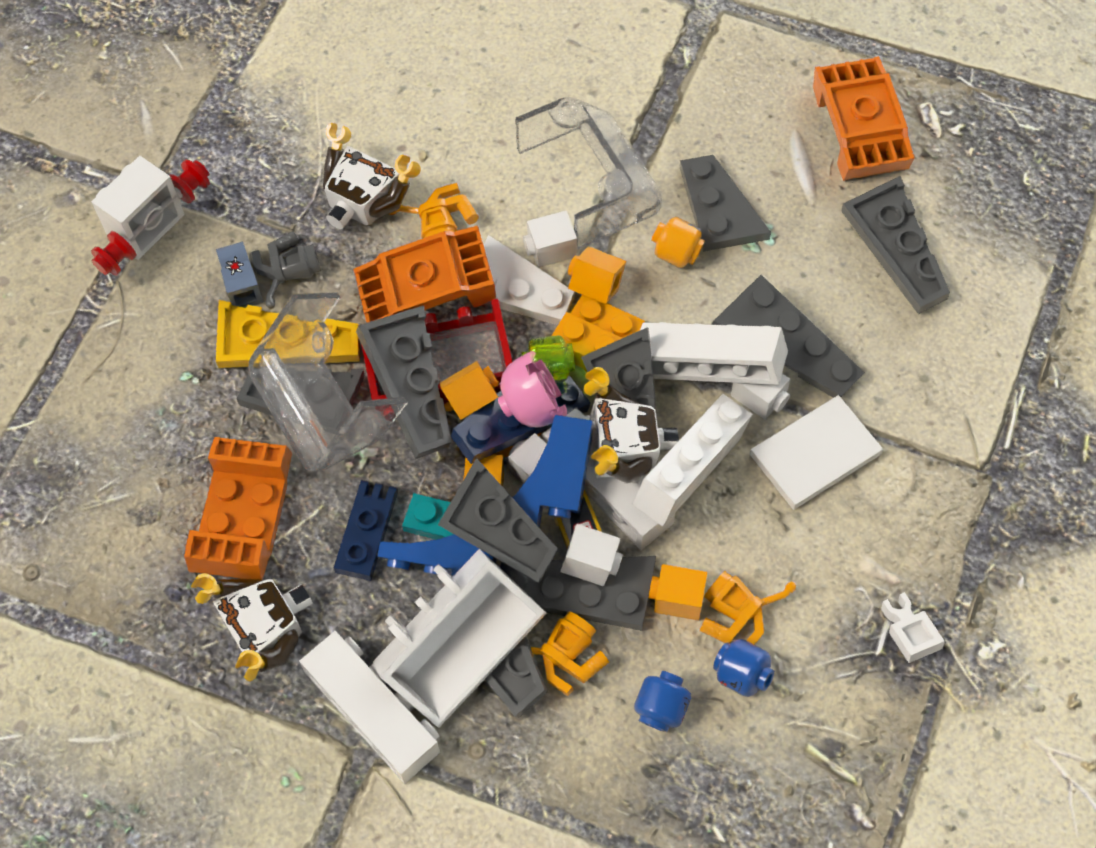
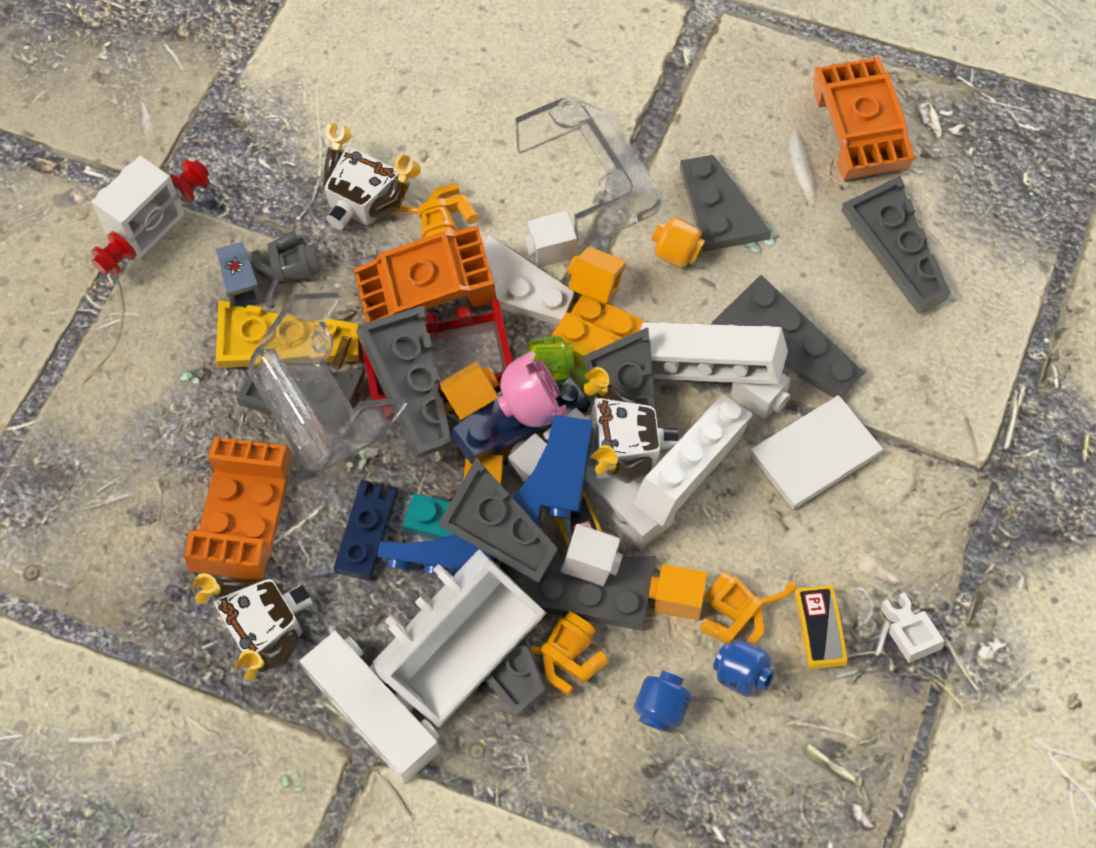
none -> reddish brown leg [332,336,352,369]
none -> slope [794,585,847,670]

